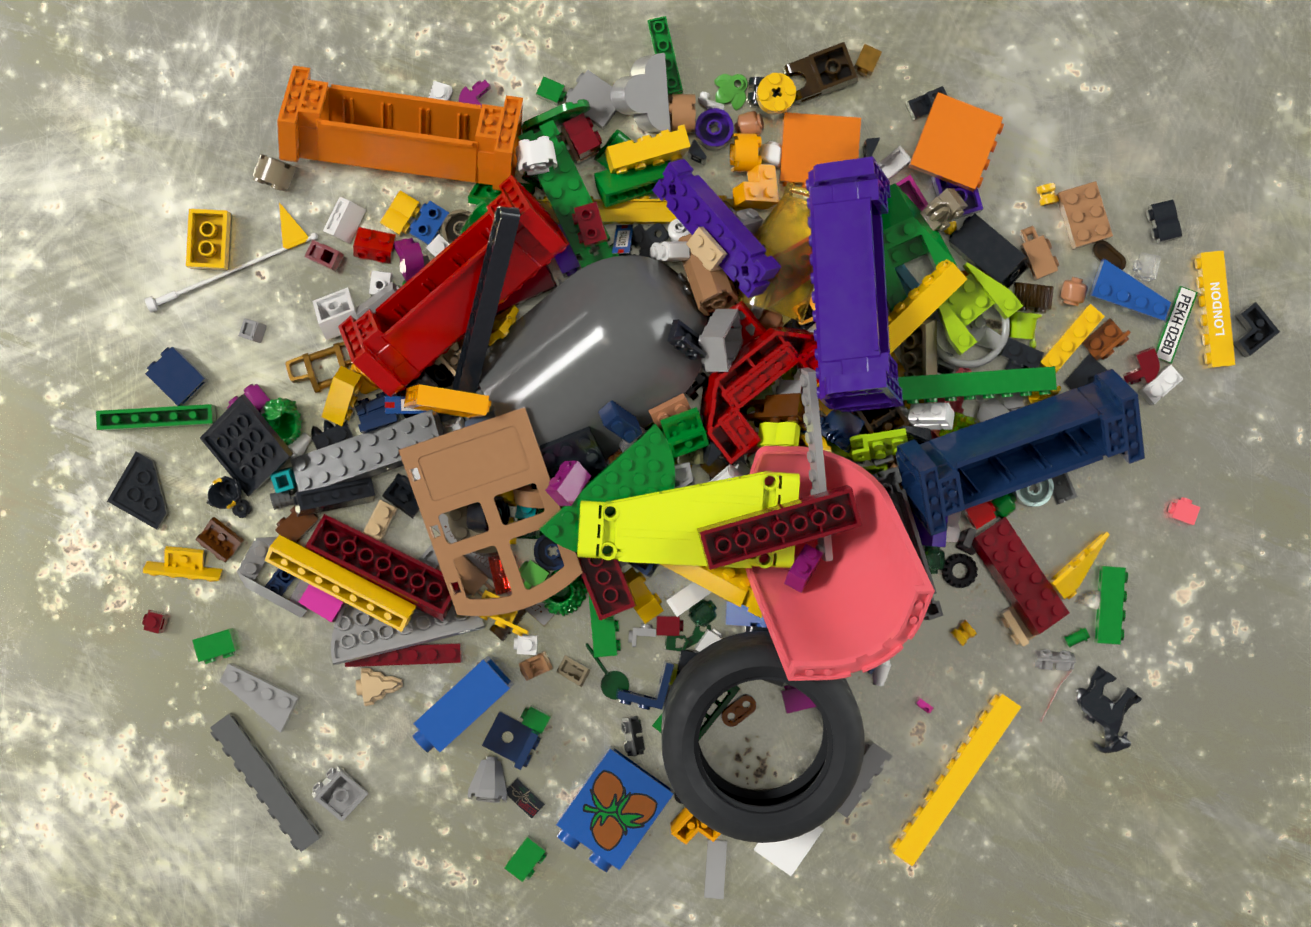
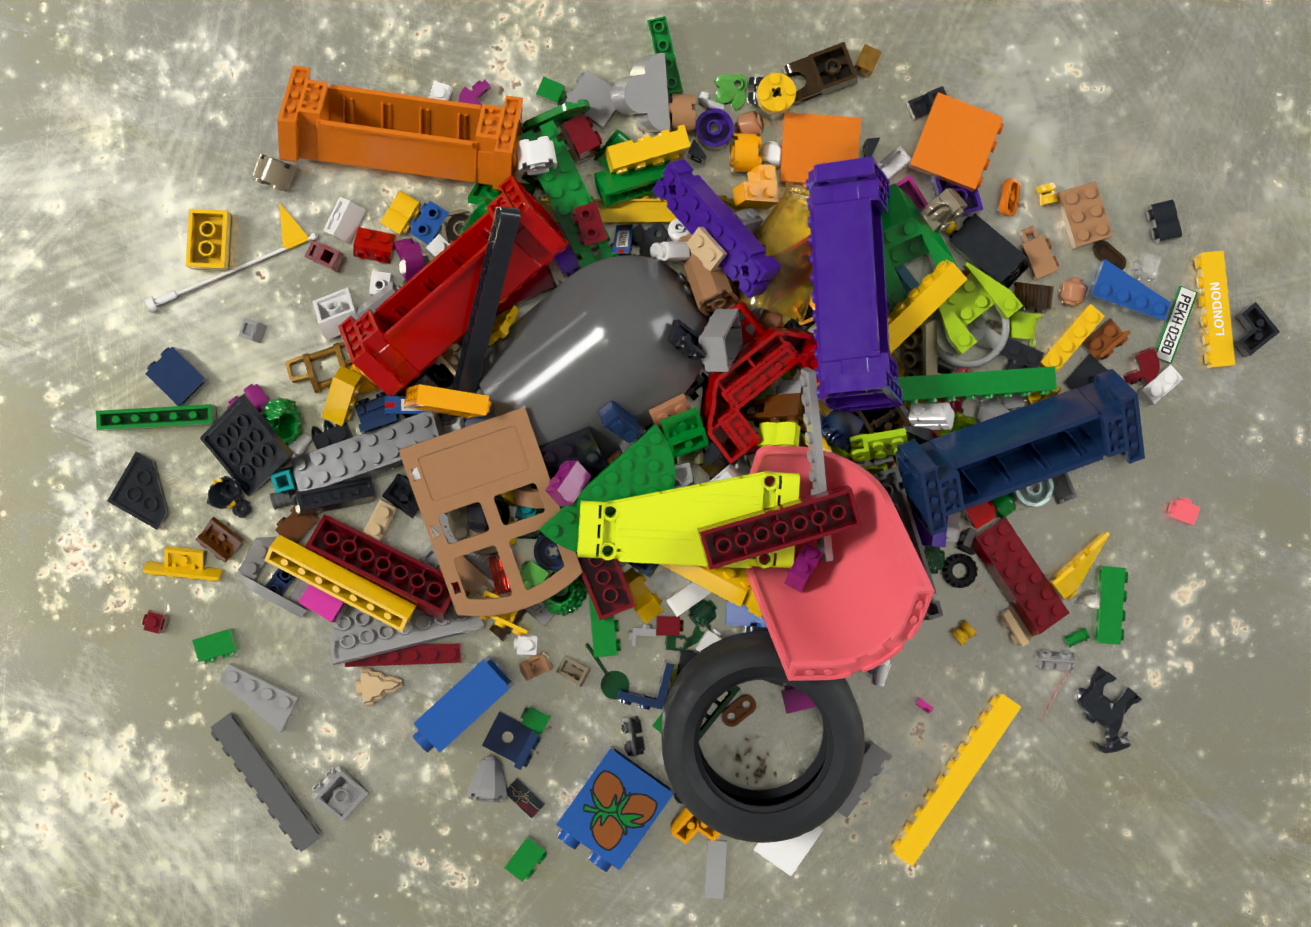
none -> orange plate [999,178,1021,216]

